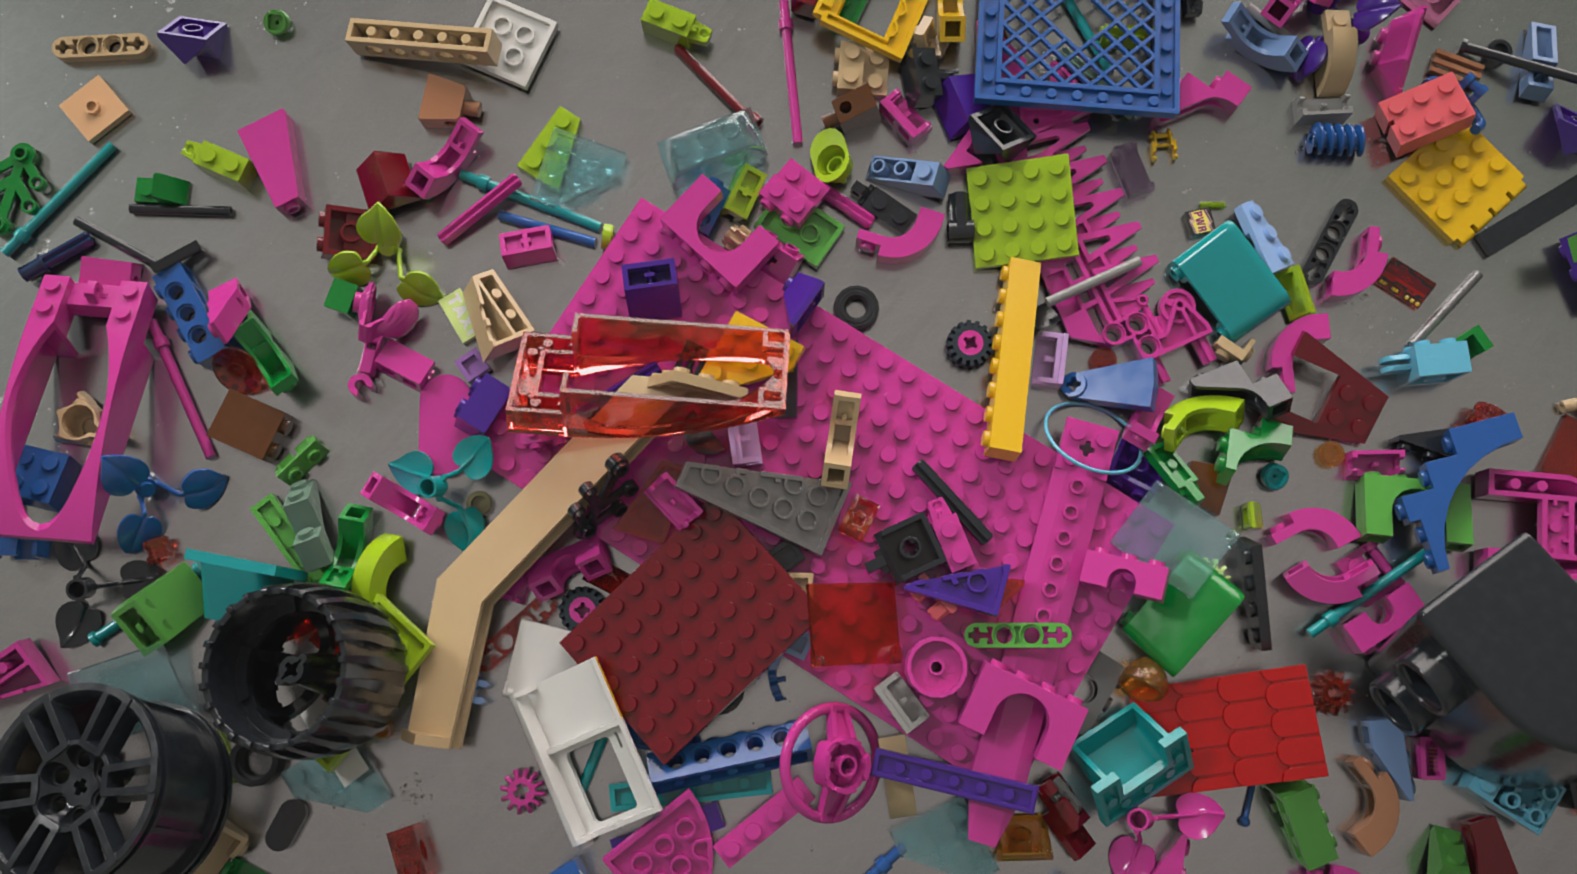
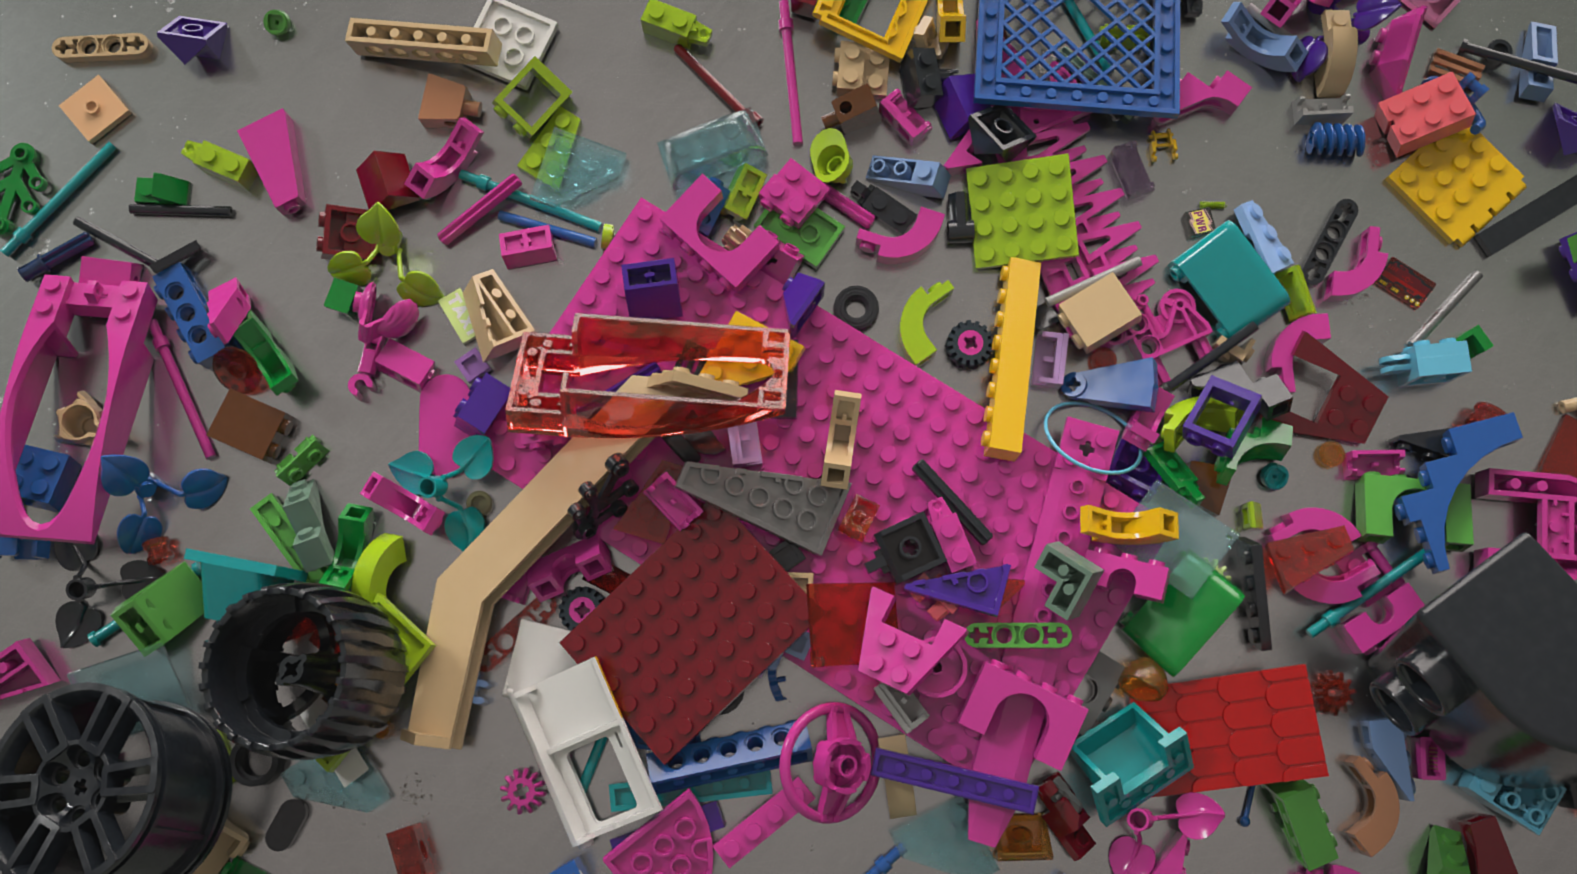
none -> lime window [492,56,572,138]
none -> black tyre [659,425,701,463]
none -> dark pink wing [858,587,969,696]
none -> lime arch [898,280,954,367]
none -> sand green brick [1034,541,1105,620]
none -> tan brick [1057,272,1142,354]
none -> yellow arch [1080,505,1179,545]
none -> black bar [1166,321,1259,392]
none -> dark purple window [1183,375,1262,459]
none -> clear red wing [1265,525,1354,595]

